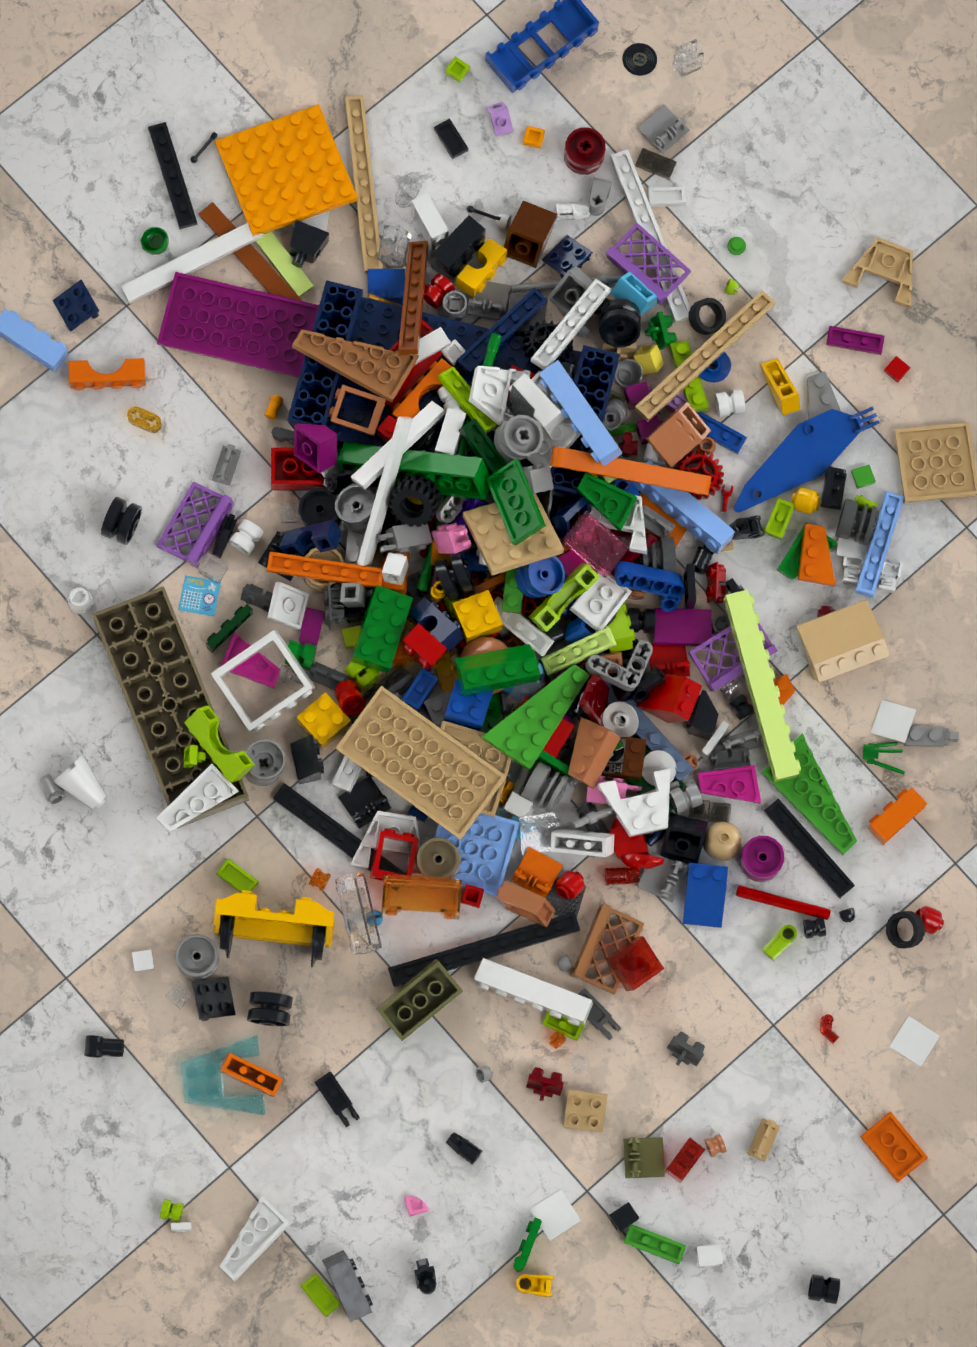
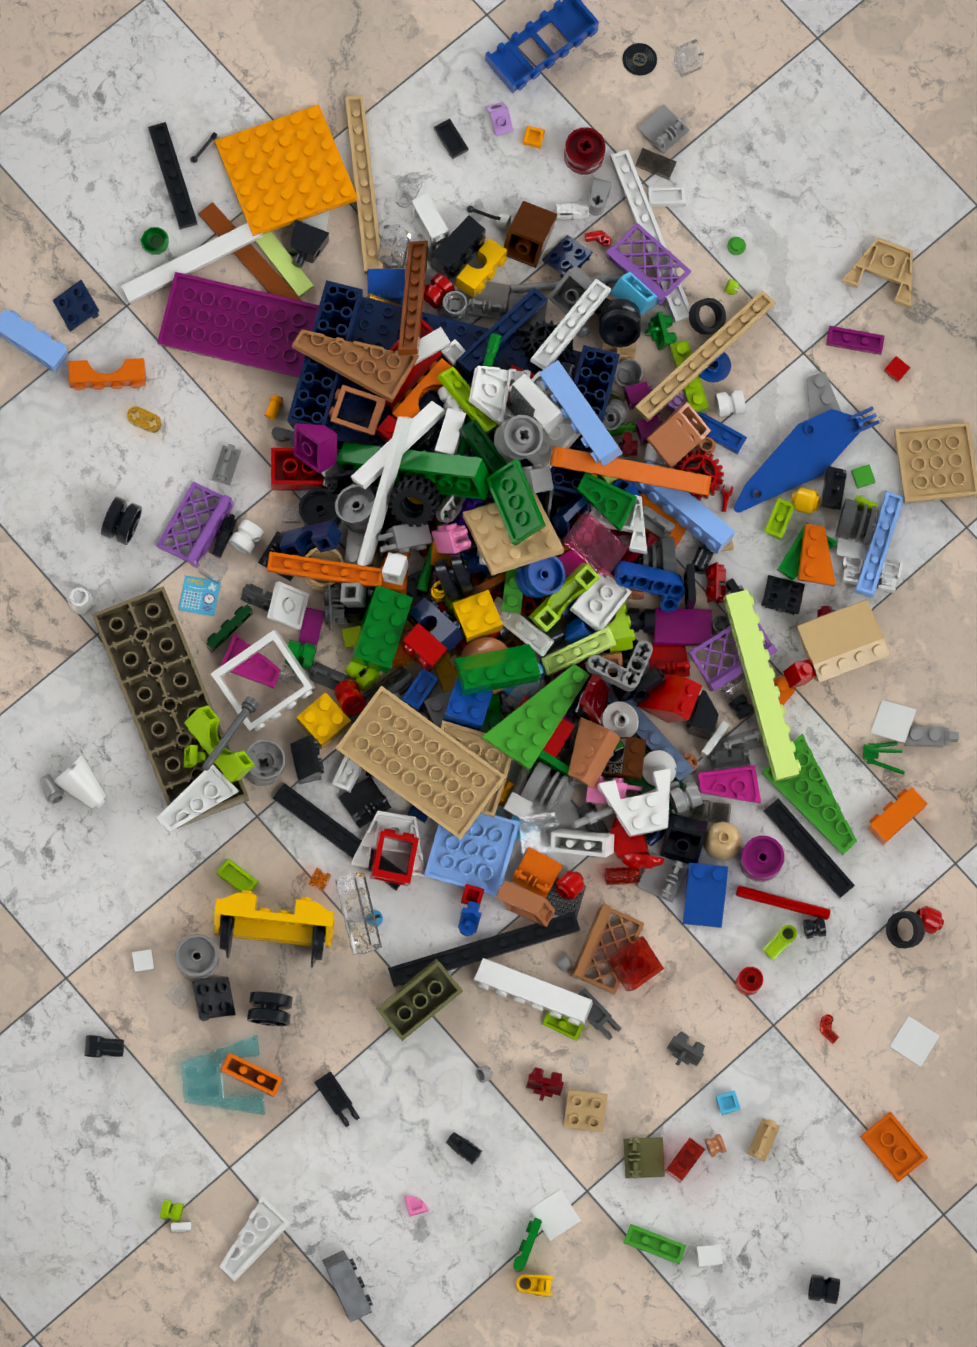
lime tile [301,1273,341,1317] -> none
clear orange windscreen [382,875,462,920] -> none
black hips [414,1258,437,1295] -> none
dark tan wheel [417,838,462,883] -> none
lime plate [445,56,471,83] -> none
clear orange plate [549,1031,567,1049] -> none
black panel [608,1202,639,1233] -> none
light yellow panel [634,344,664,375] -> none
black piece [729,515,765,540] -> none
yellow slope [760,358,800,416] -> none
black hinge [839,908,855,923] -> none
none -> dark grey piece [202,696,259,771]
none -> blue hips [458,901,482,936]
none -> red arm [584,230,612,246]
none -> medium azure plate [716,1090,741,1116]
none -> red wheel [736,967,763,996]
none -> black hinge [761,575,805,615]
none -> red brick [783,659,817,689]

